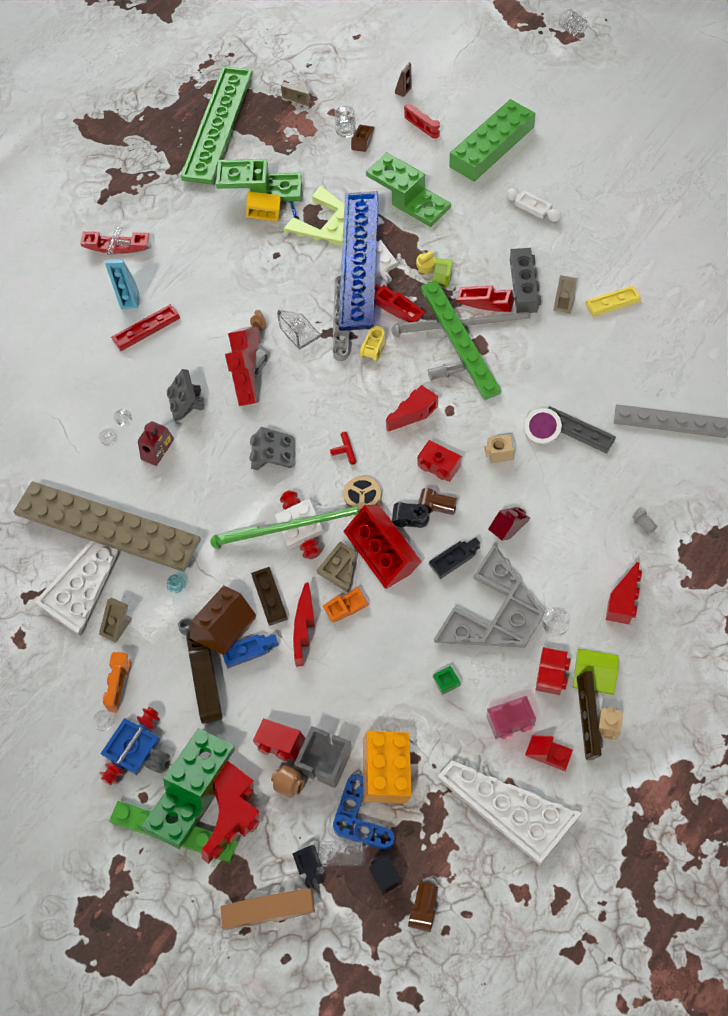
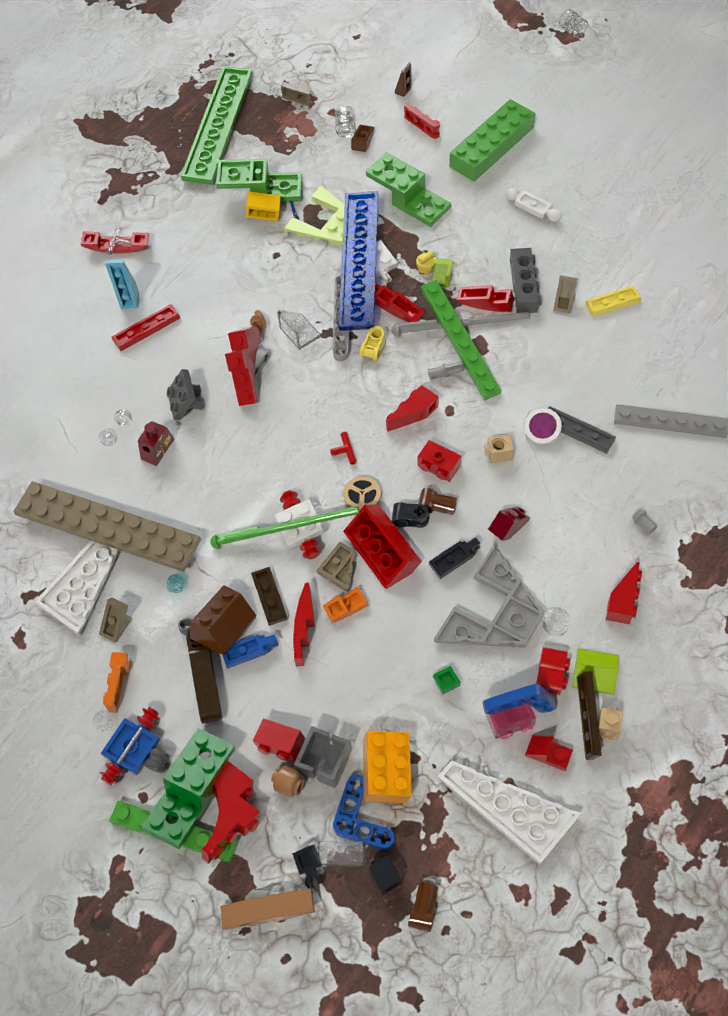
dark grey bracket [249,427,295,470] -> none
none -> blue beam [482,684,557,714]

